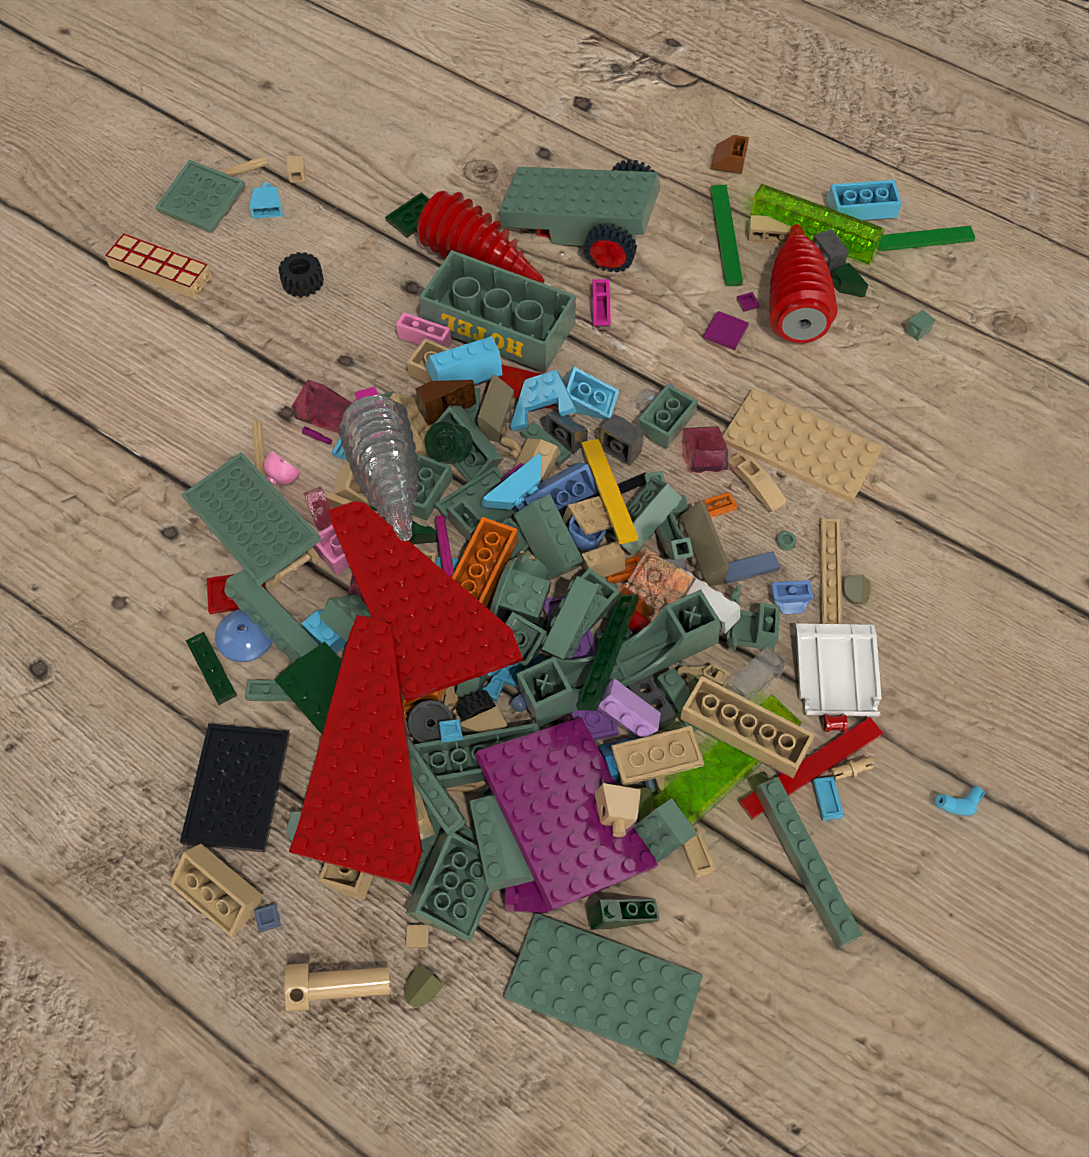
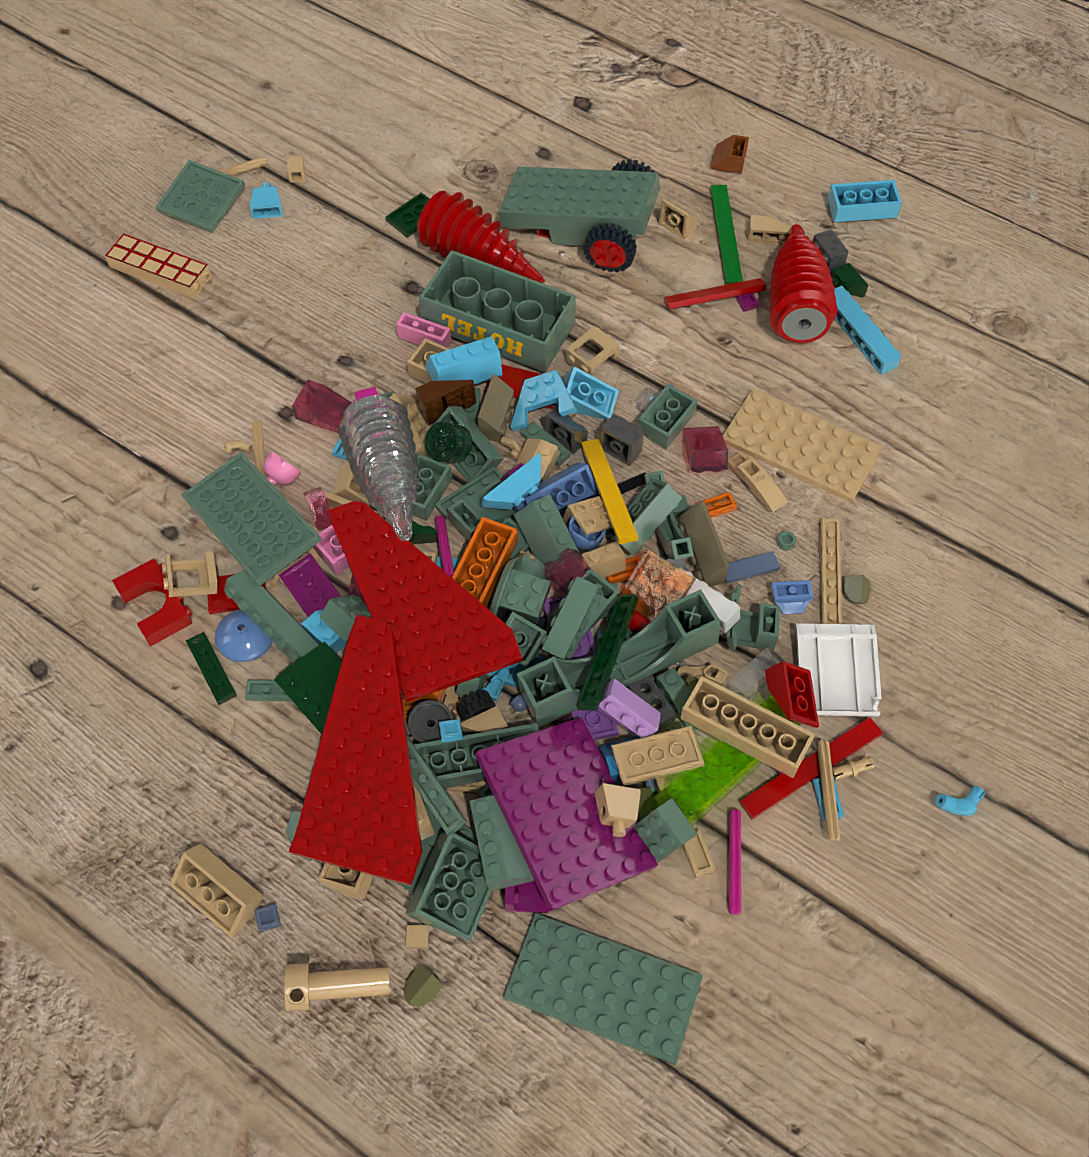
black plate [180,724,290,852] -> none
black tyre [279,252,324,297] -> none
magenta piece [302,426,332,445] -> none
dark green slope [587,899,660,930] -> none
dark pink slope [592,279,611,326] -> none
magenta tile [704,311,749,350] -> none
clear neon green brick [750,184,885,265] -> none
sand green brick [755,777,862,949] -> none
red bush [823,714,848,732] -> none
green tile [843,225,975,255] -> none
sand green brick [905,309,936,341] -> none
none -> red arch [112,558,193,647]
none -> tan window [162,552,217,597]
none -> tan arm [224,440,253,454]
none -> magenta tile [279,553,341,617]
none -> clear pink brick [545,548,590,592]
none -> tan window [565,326,620,376]
none -> tan slope [659,198,698,240]
none -> red tile [664,278,766,309]
none -> dark pink axle [729,809,741,915]
none -> red slope [765,661,819,728]
none -> tan axle [817,740,840,841]
none -> medium azure brick [834,286,902,375]

